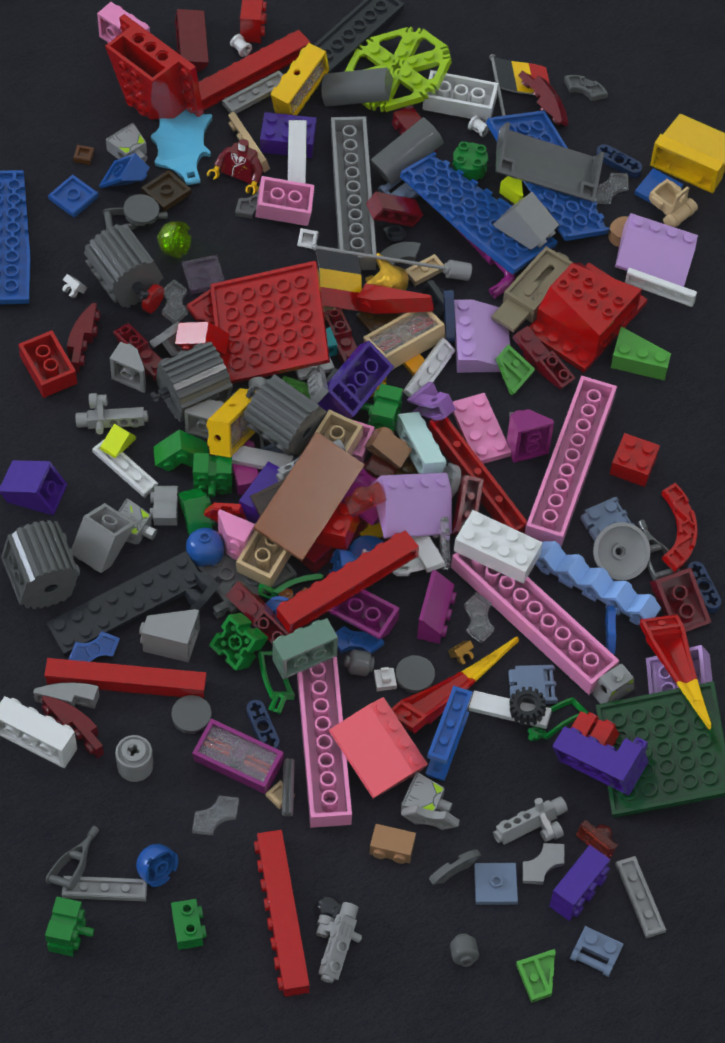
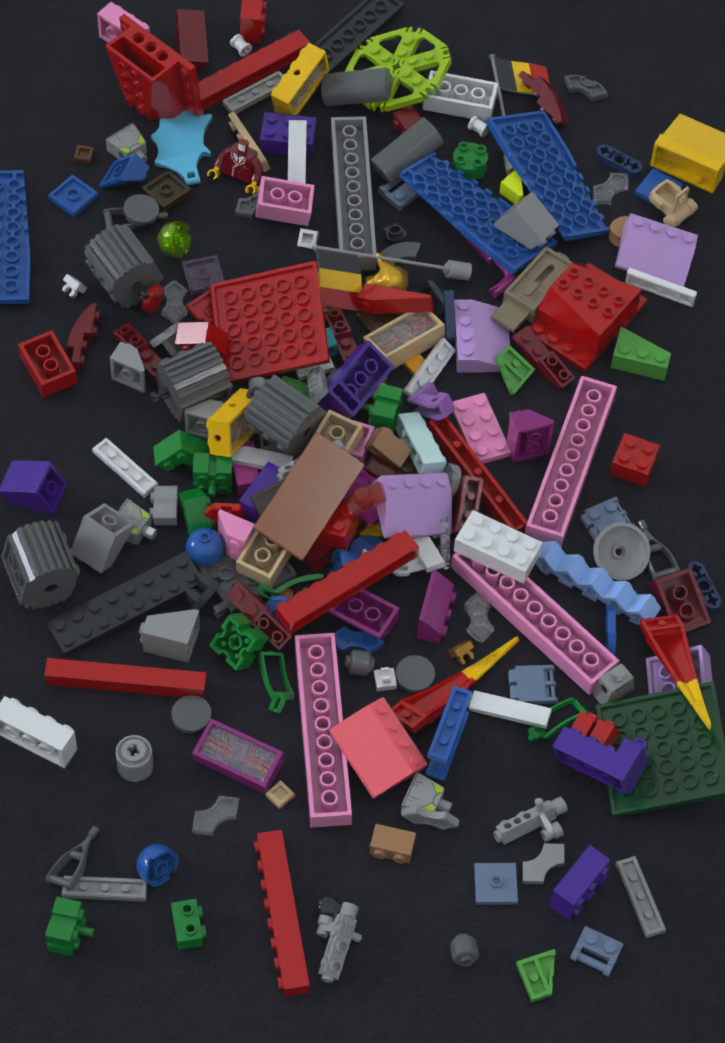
light grey slope [33,683,99,709] -> none
dark red slope [41,696,104,759] -> none
blue tile [68,631,120,662] -> none
light grey piece [76,393,148,434] -> none
neon yellow slope [100,424,136,458] -> none
dark blue beam [247,700,280,750] -> none
sand green brick [273,618,338,679] -> none
dark grey axle [282,758,294,816] -> none
dark red brick [366,192,423,227] -> none
tan plate [405,254,444,286] -> none
dark grey tile [429,849,481,884] -> none
dark grey slope [496,122,604,203] -> none
black tyre [509,687,546,726] -> none
clear red tile [576,820,617,859] -> none
red tile [661,482,697,572] -> none

